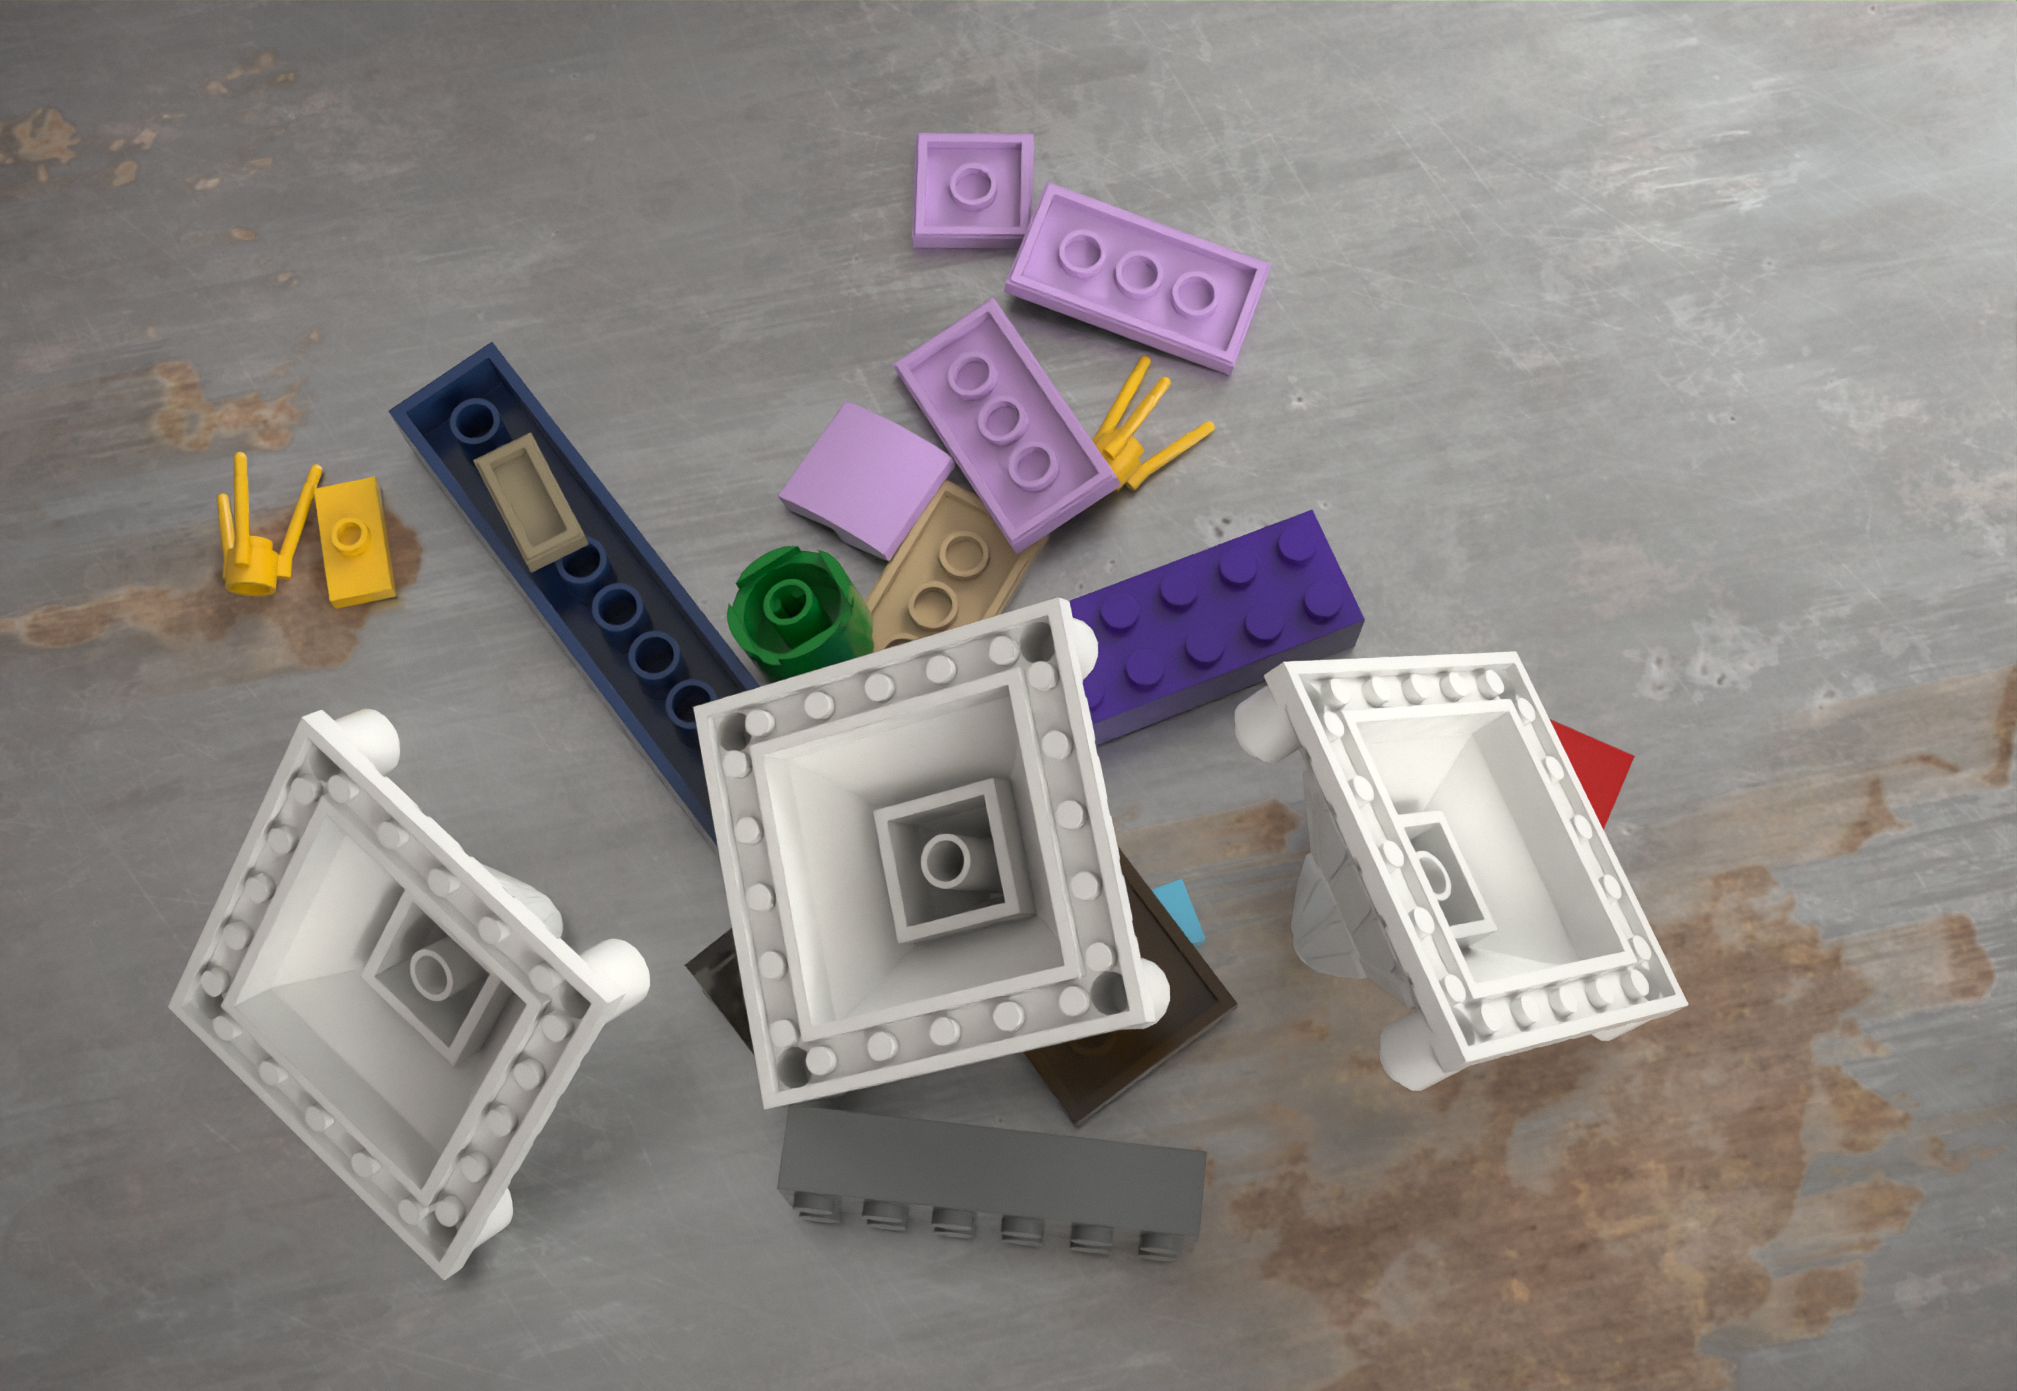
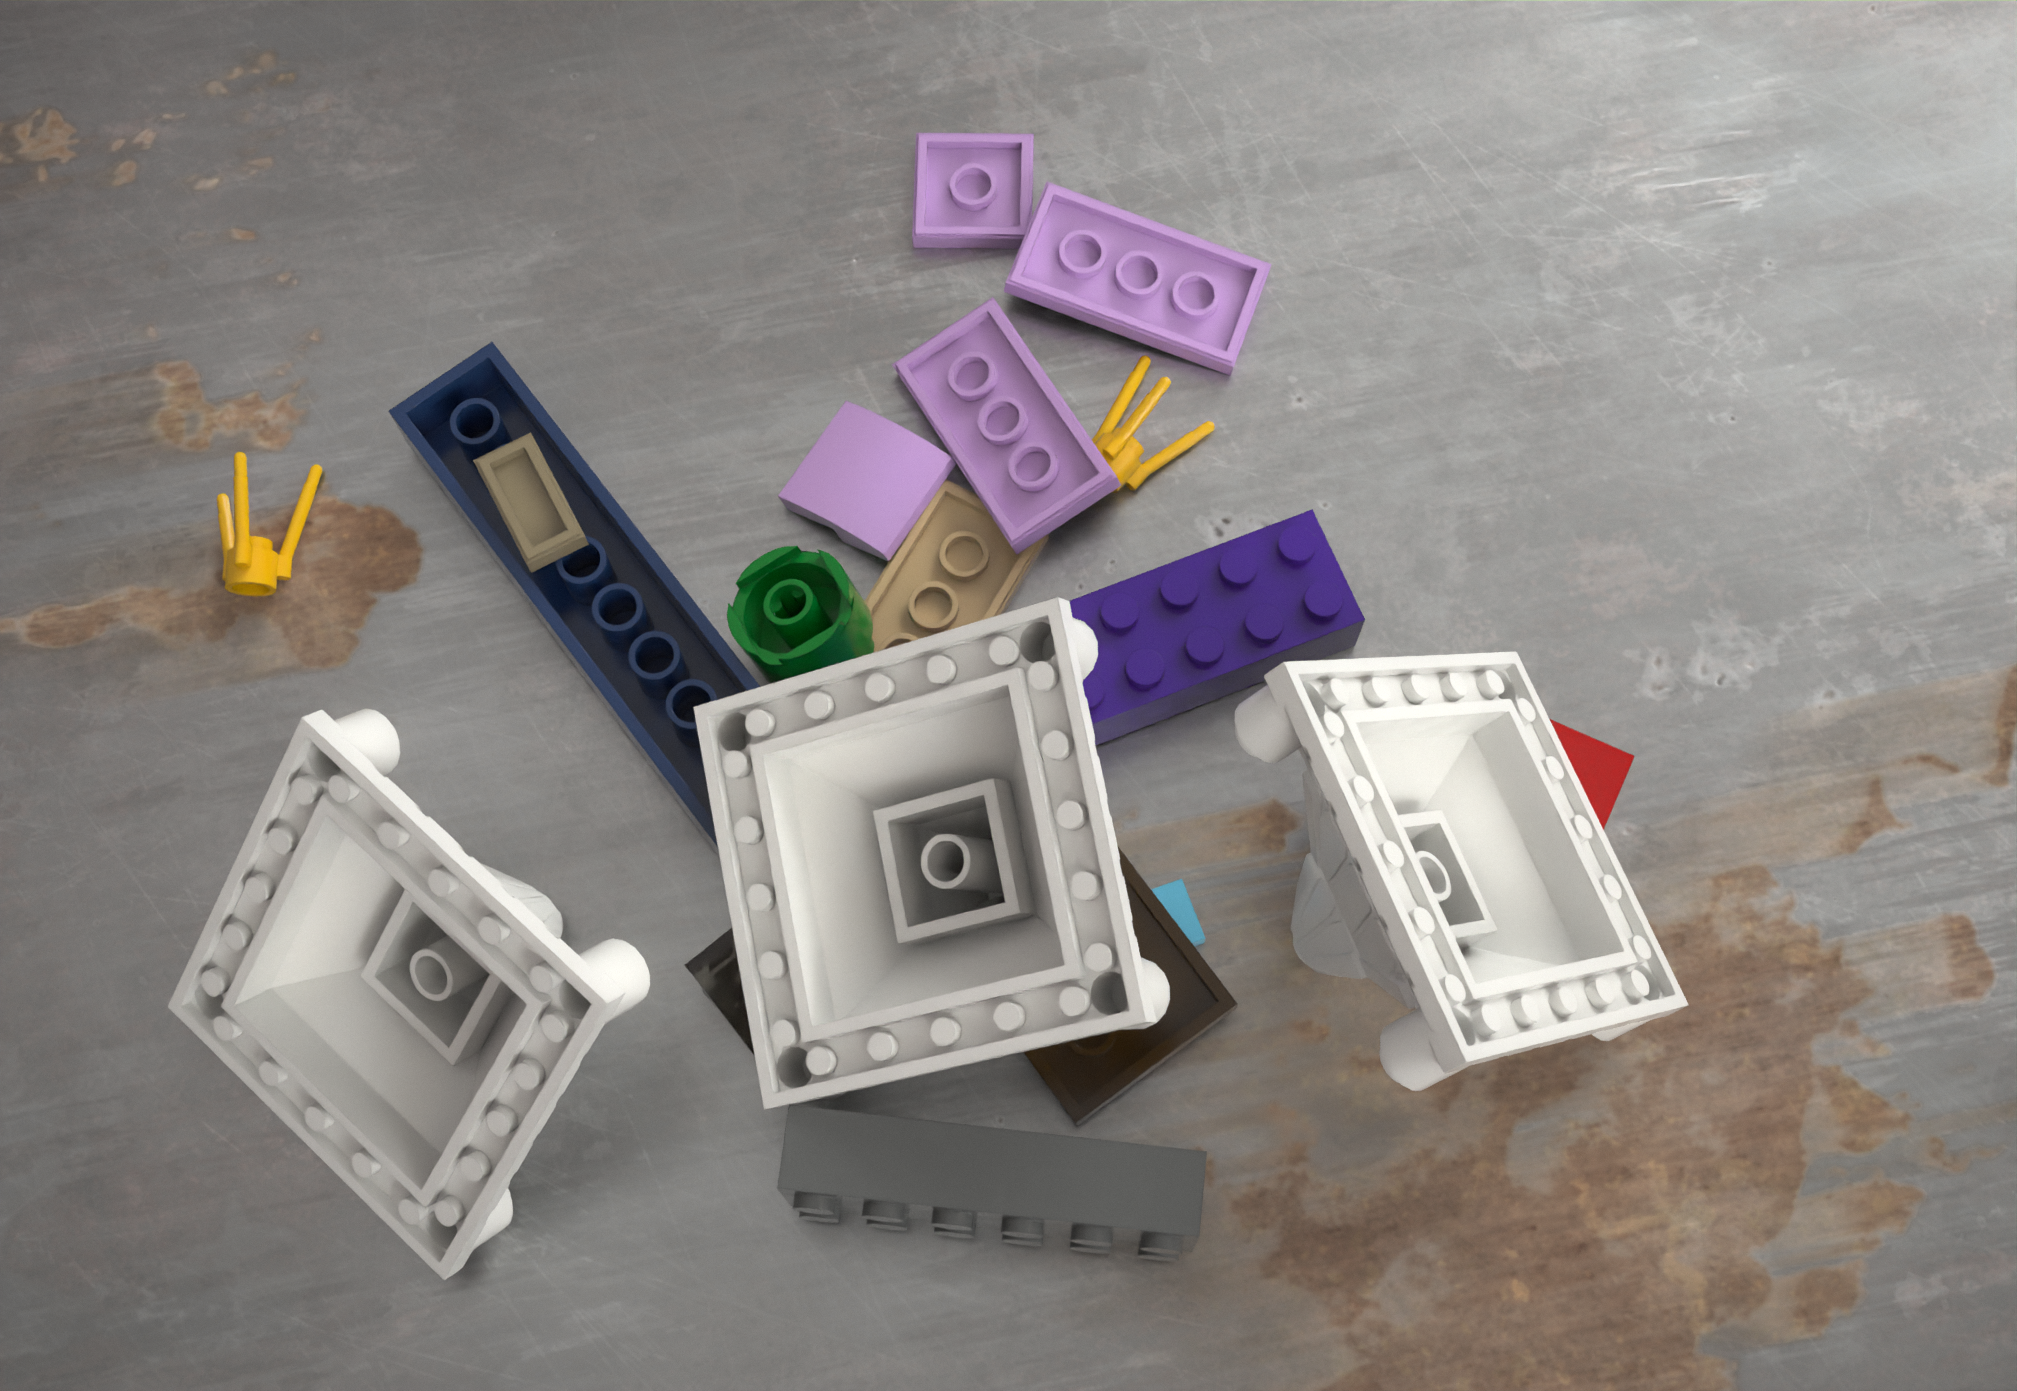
yellow plate [314,476,397,609] -> none

